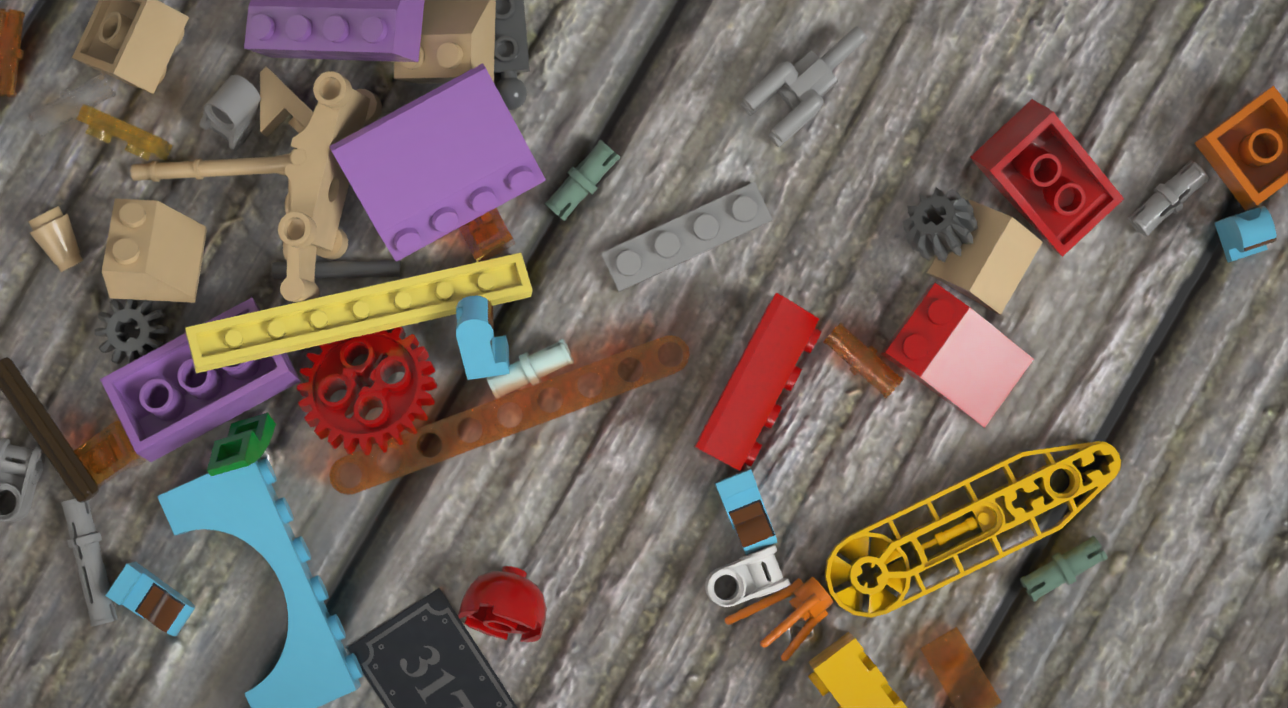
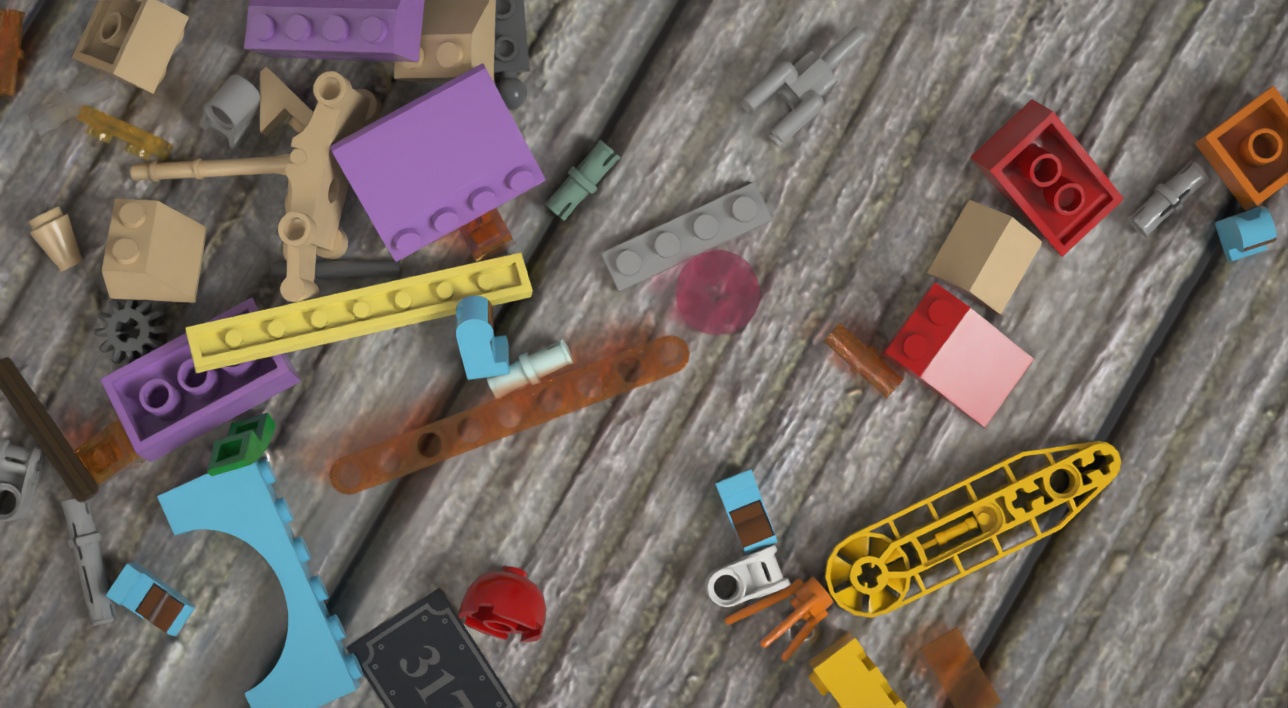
red gear [297,327,437,456] -> none
red slope [694,293,822,471] -> none
dark grey gear [903,187,978,263] -> none
sand green pin [1020,535,1108,602] -> none
none -> clear pink plate [675,250,760,336]

